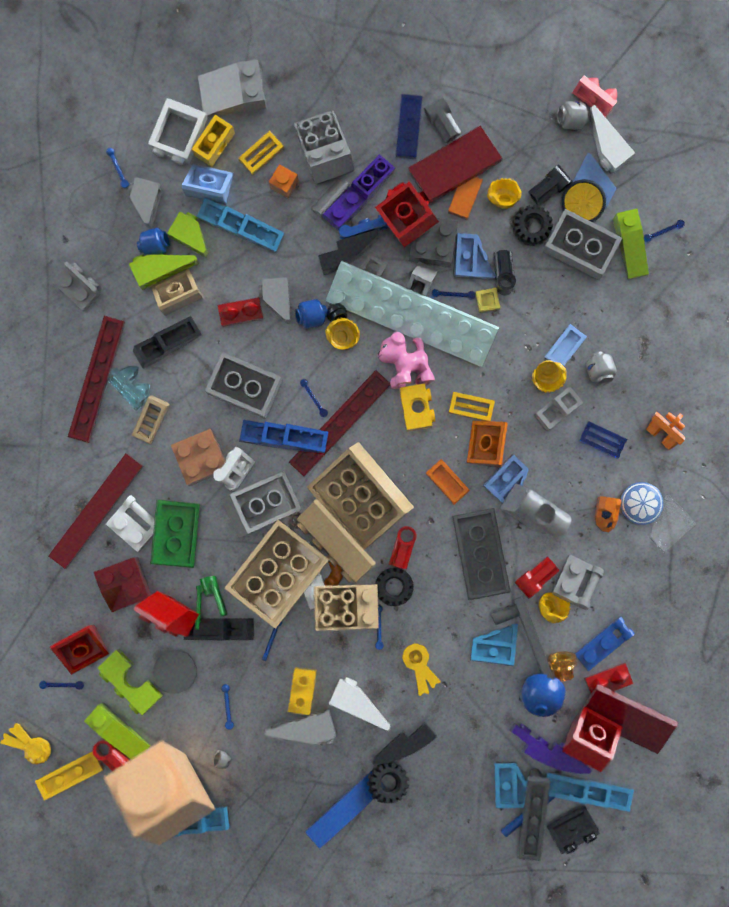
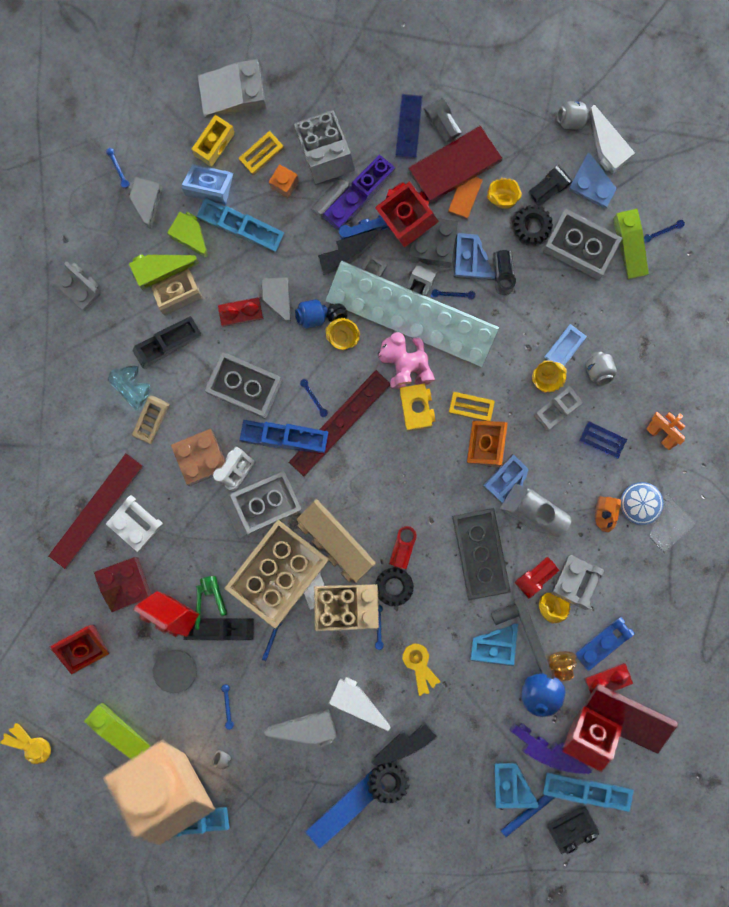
yellow plate [35,752,104,801] -> none
clear blue hinge [39,681,84,690] -> none
dark red tile [68,316,125,443] -> none
red piece [92,738,130,772] -> none
lime arch [98,649,164,715] -> none
blue head [137,228,170,256] -> none
white window [148,98,208,165] -> none
green tile [150,500,200,568] -> none
yellow brick [288,667,317,715] -> none
tan slope [307,442,414,550] -> none
orange arm [324,561,343,586] -> none
orange tile [425,459,470,505] -> none
light yellow tile [475,288,500,313] -> none
dark grey piece [518,769,550,861] -> none
yellow wheel [561,179,606,222] -> none
coral tile [572,76,617,118] -> none

